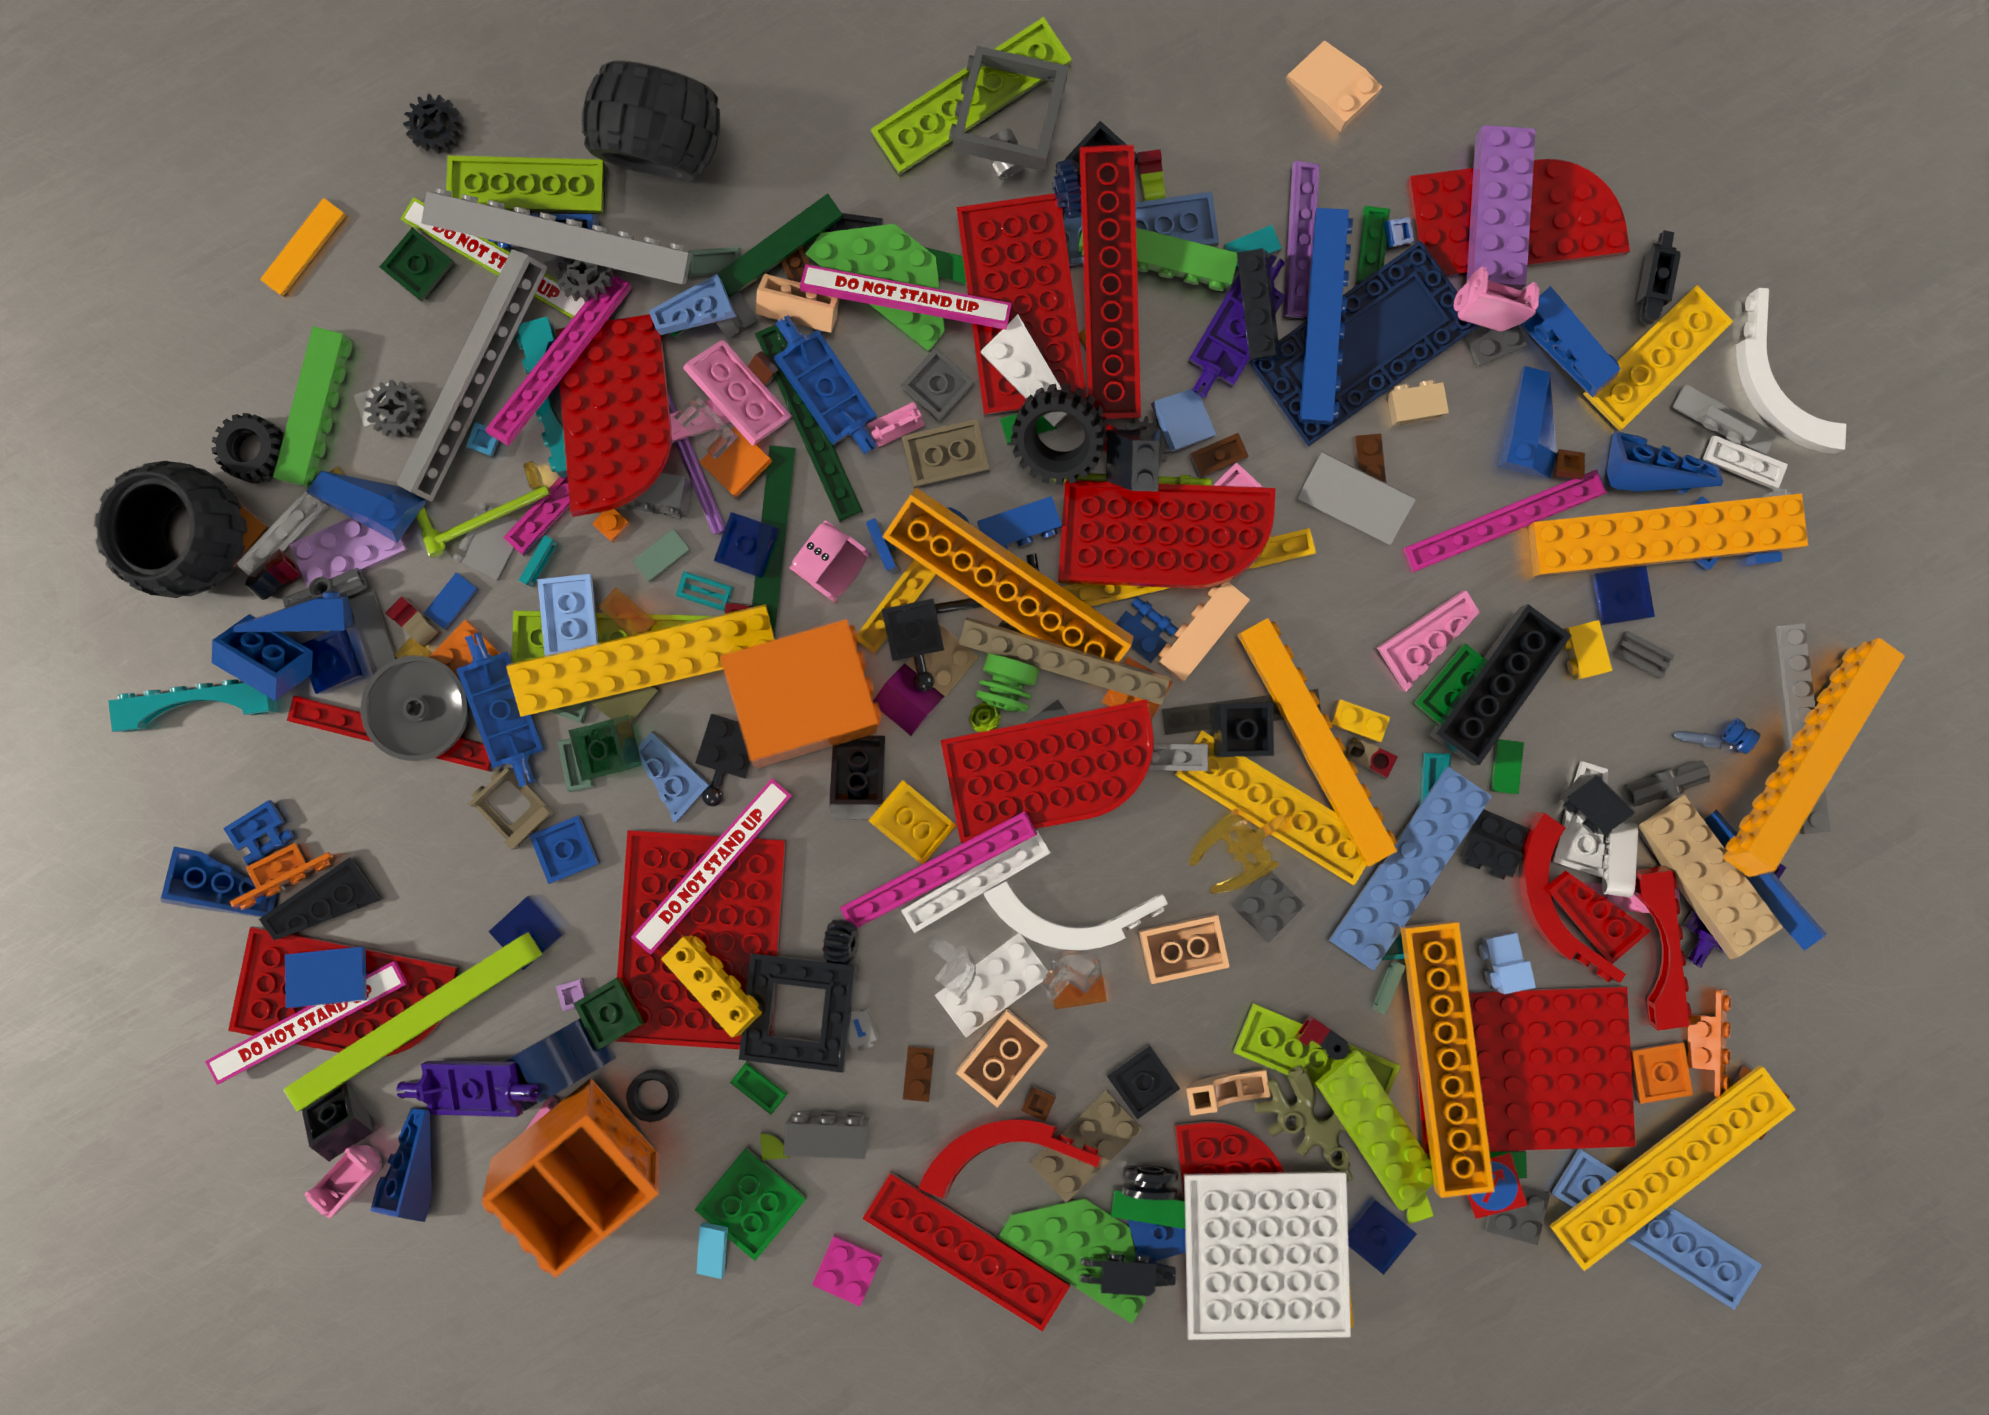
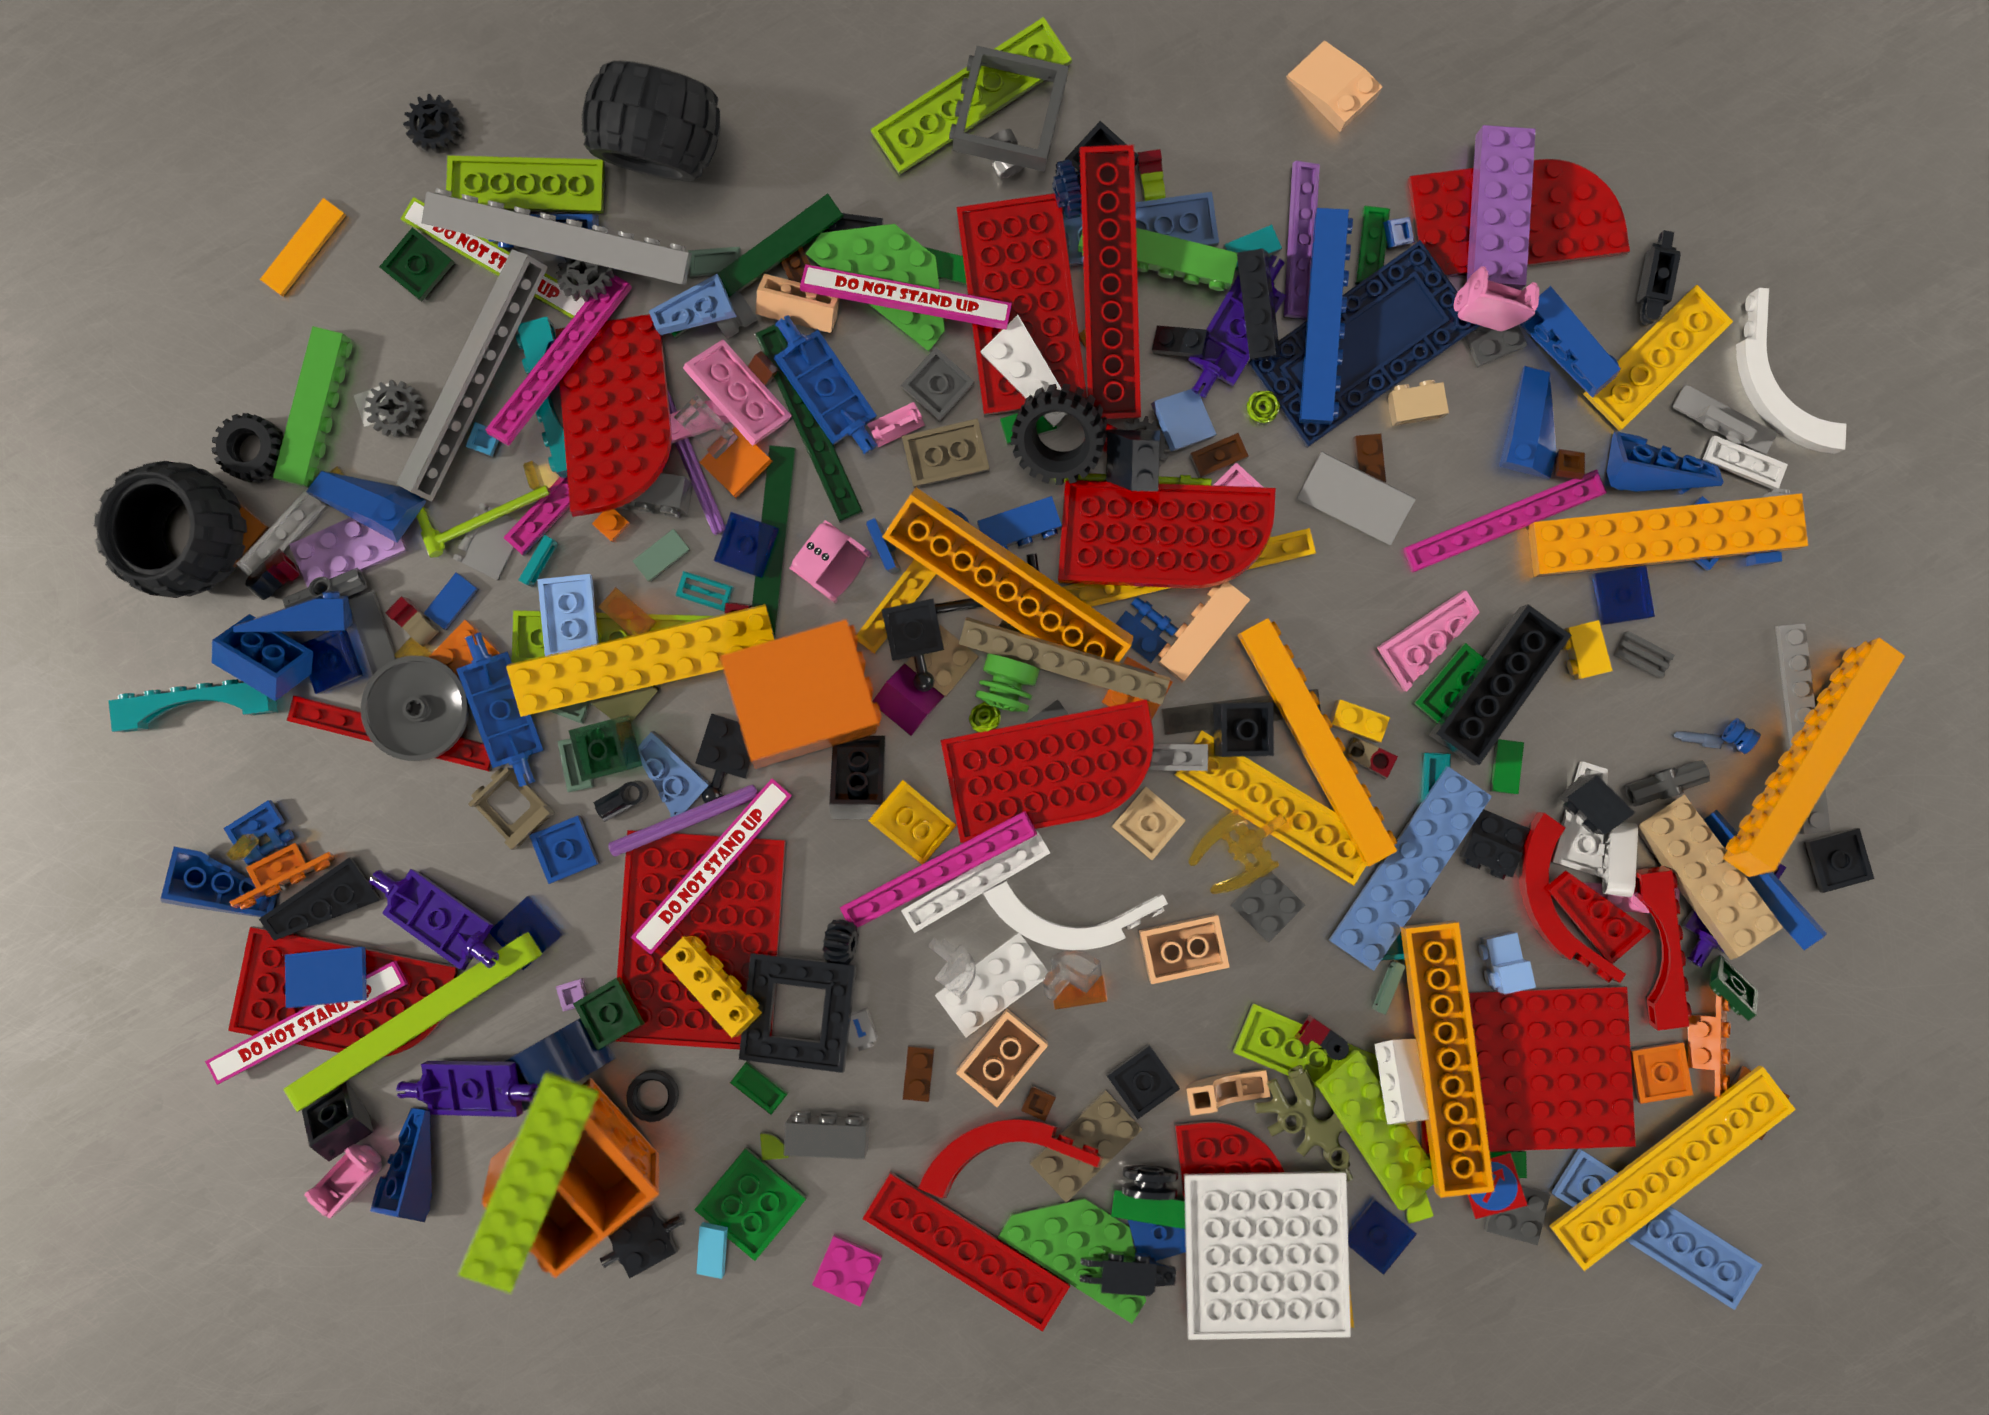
none -> clear yellow tile [226,834,259,861]
none -> dark purple plate [369,869,499,970]
none -> lime plate [458,1071,599,1294]
none -> black piece [593,780,648,822]
none -> black plate [600,1205,684,1279]
none -> medium lavender axle [608,785,758,857]
none -> tan plate [1111,786,1186,860]
none -> black plate [1152,325,1209,358]
none -> lime plate [1247,391,1280,423]
none -> white brick [1375,1039,1430,1125]
none -> dark green plate [1710,954,1759,1021]
none -> black plate [1805,828,1875,893]

